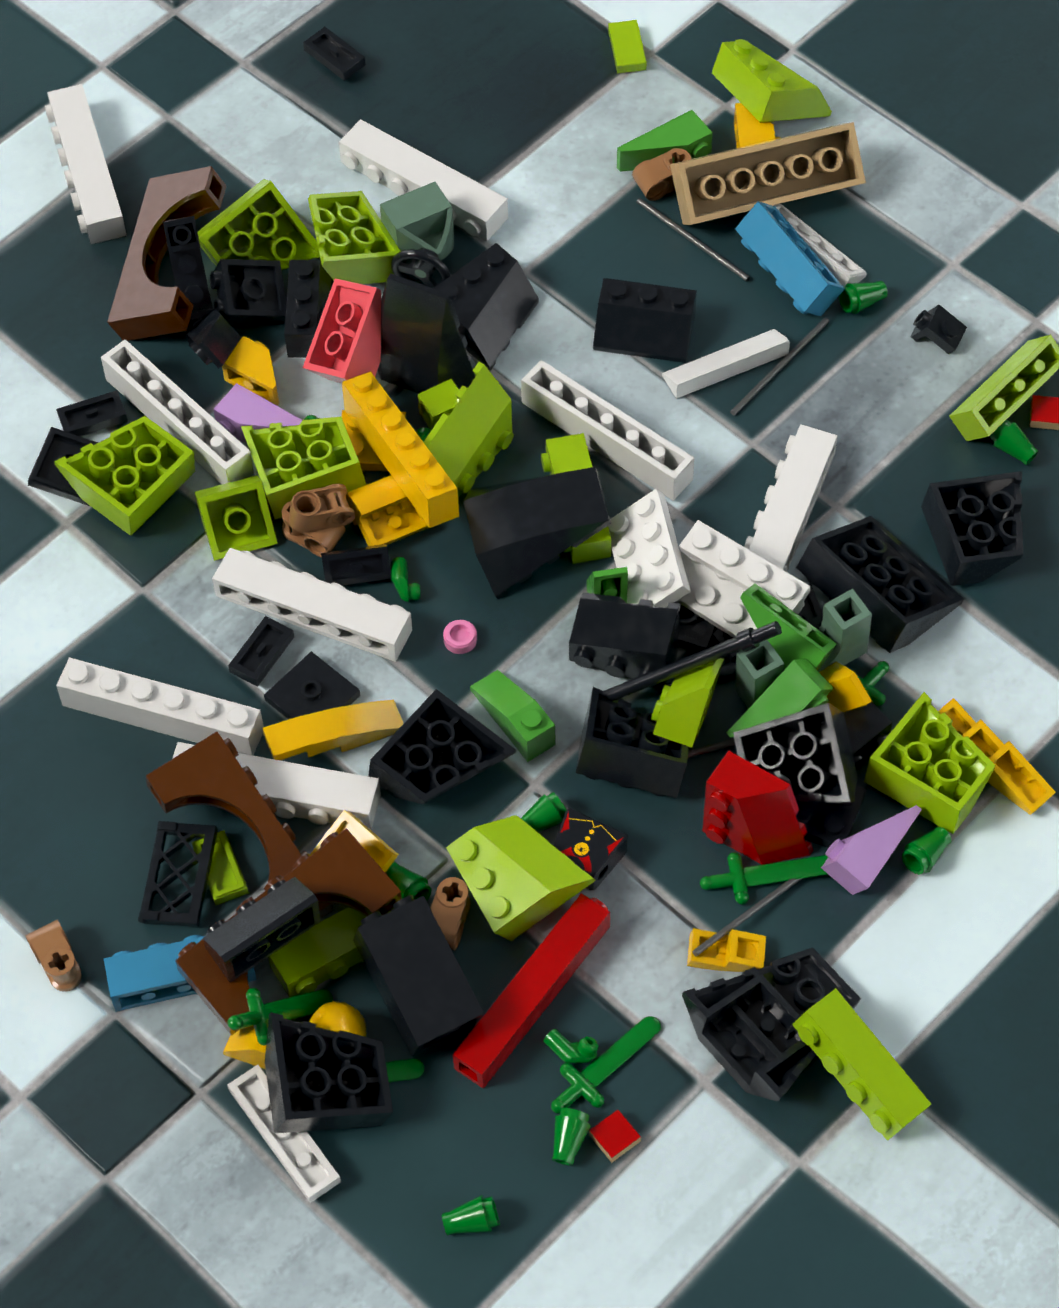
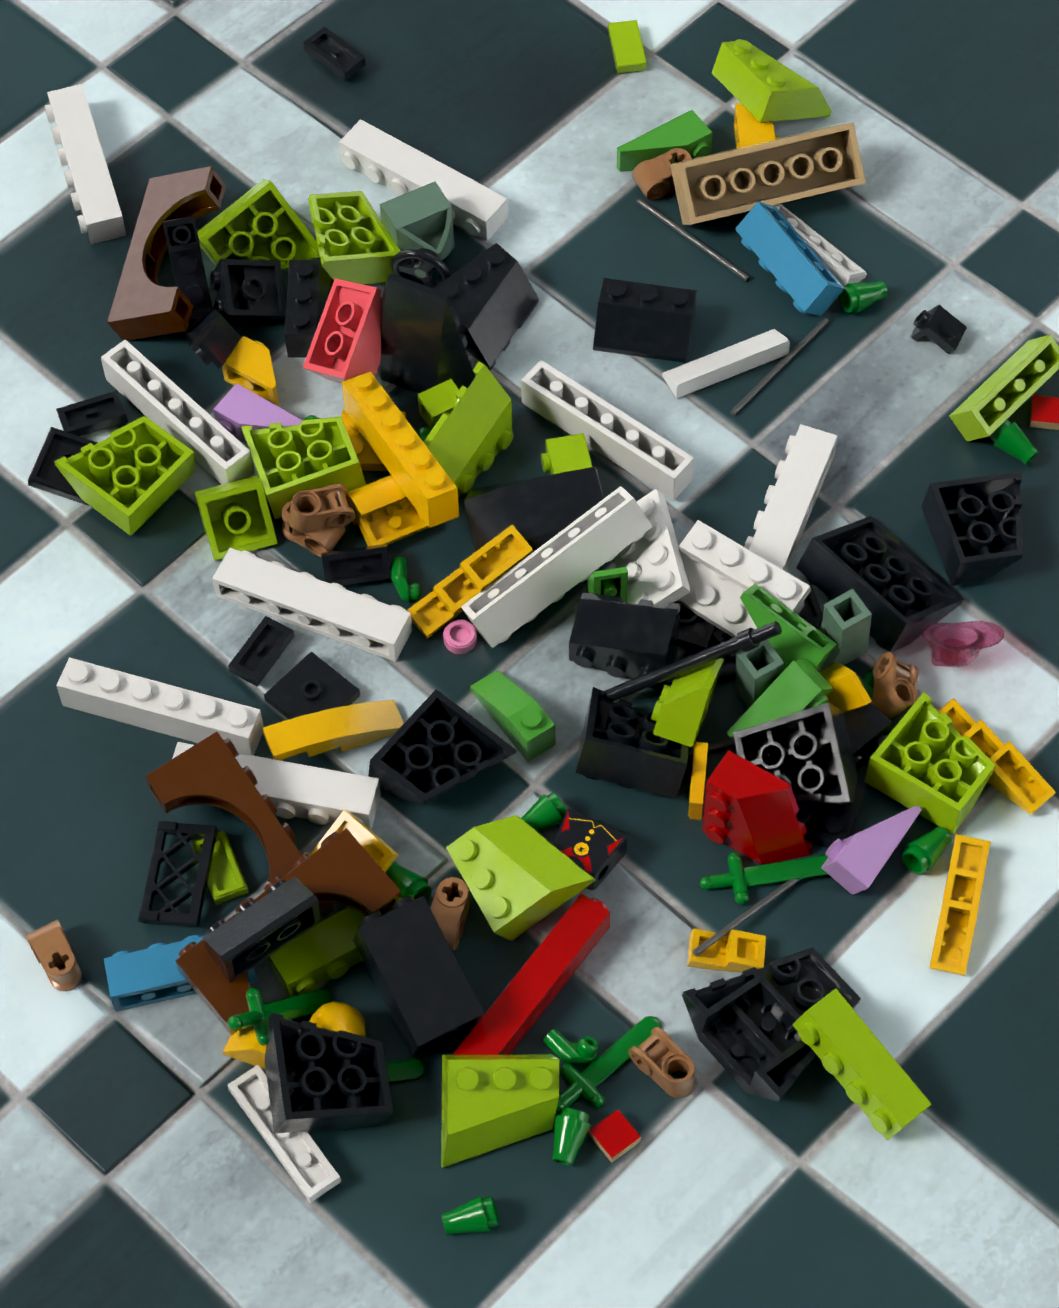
none -> yellow slope [407,524,533,639]
none -> lime wedge [441,1054,559,1168]
none -> white brick [461,486,652,648]
none -> medium nougat piece [628,1027,695,1098]
none -> yellow tile [688,742,708,820]
none -> medium nougat piece [872,652,919,720]
none -> clear pink piece [922,621,1004,667]
none -> yellow slope [929,834,991,976]

